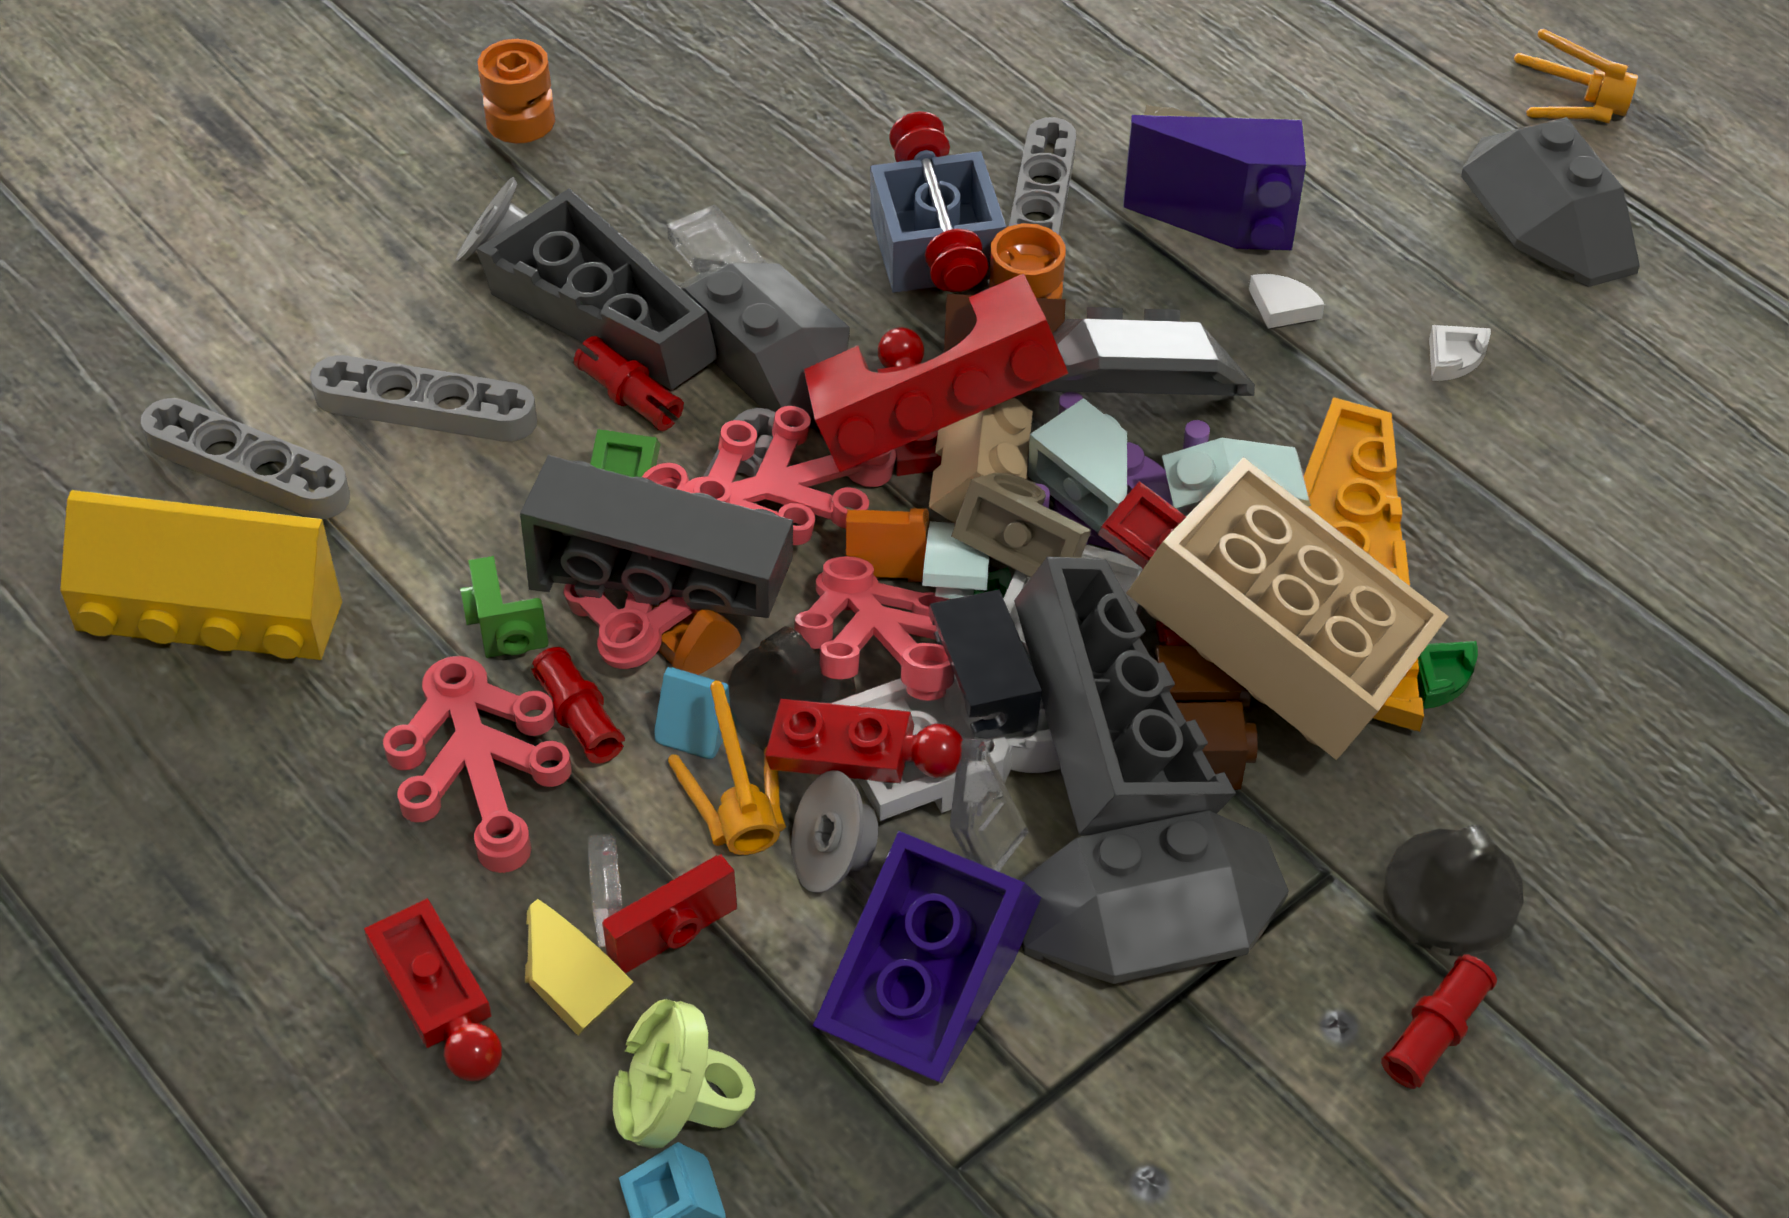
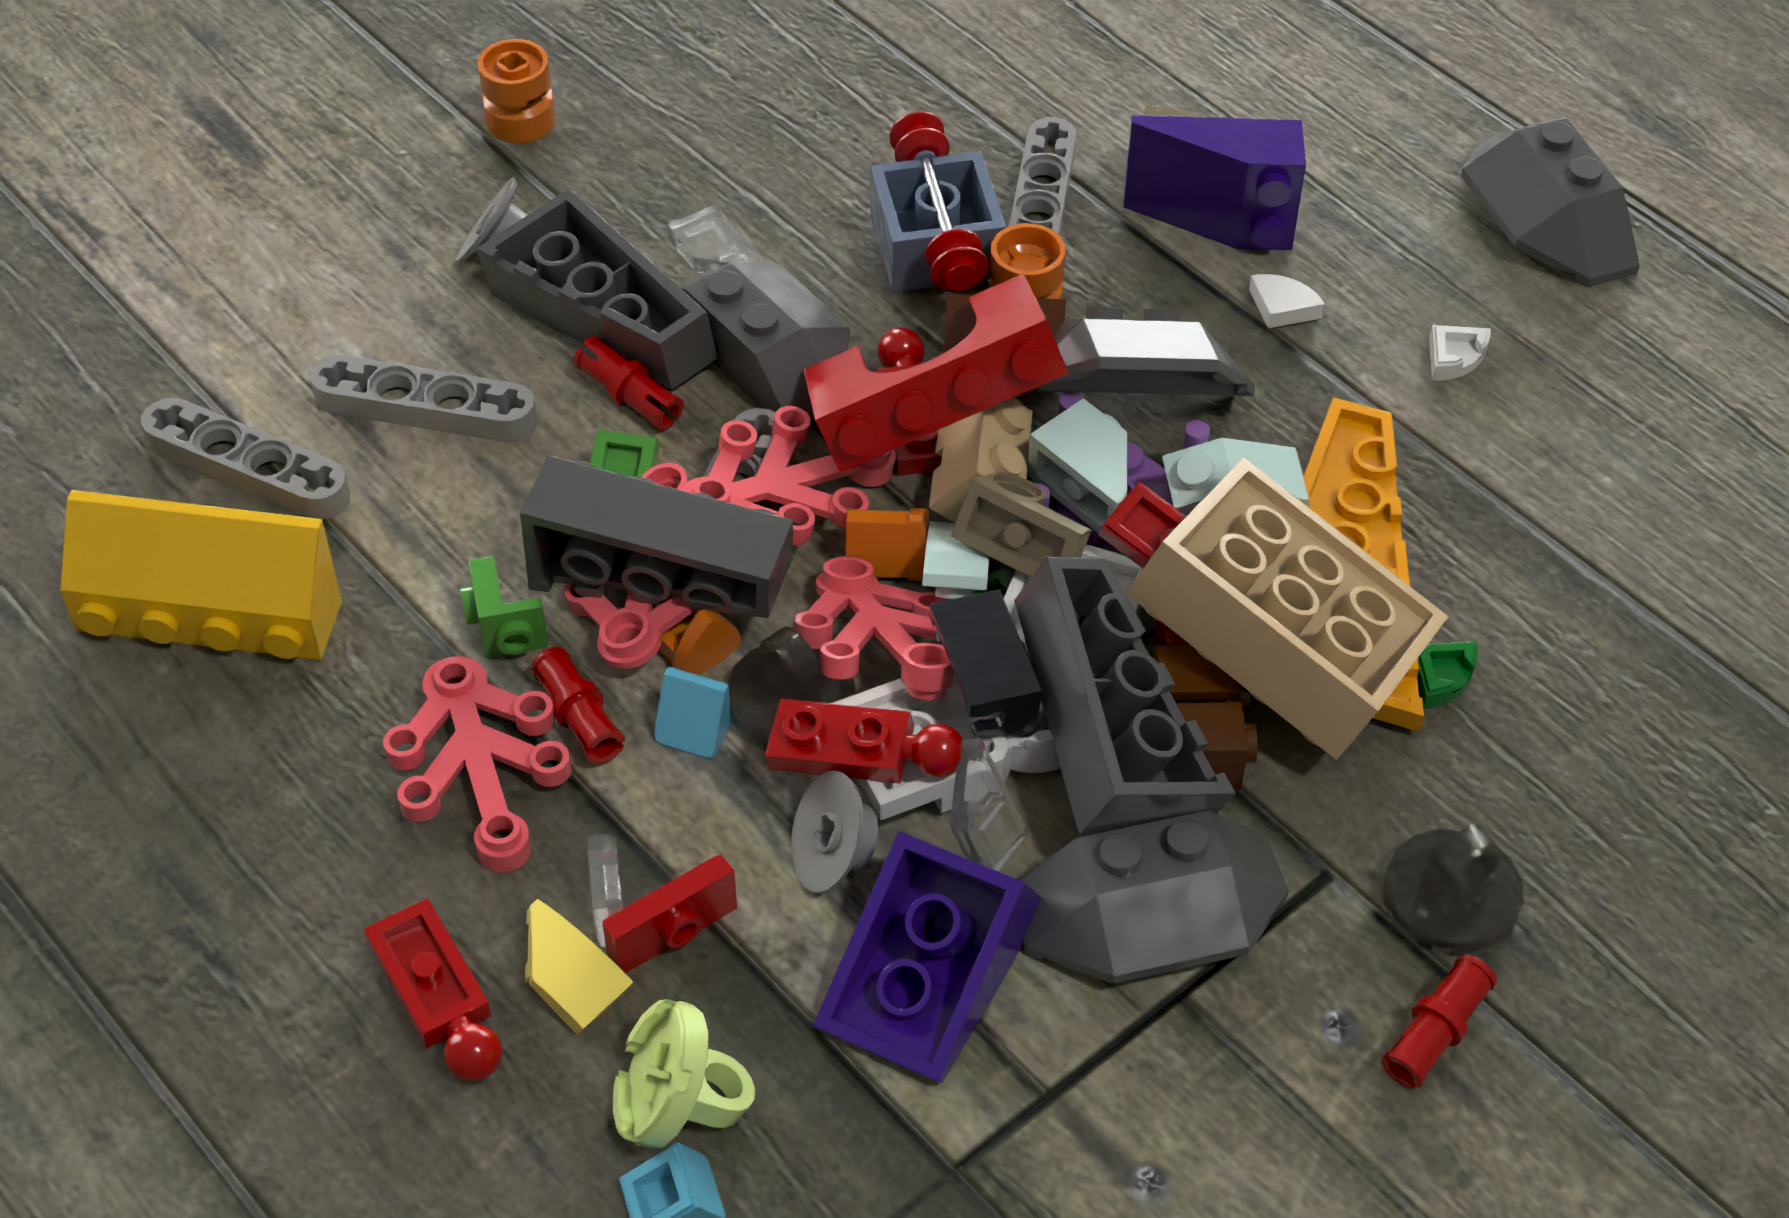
light orange plant [668,680,786,855] -> none
light orange plant [1514,29,1638,124] -> none

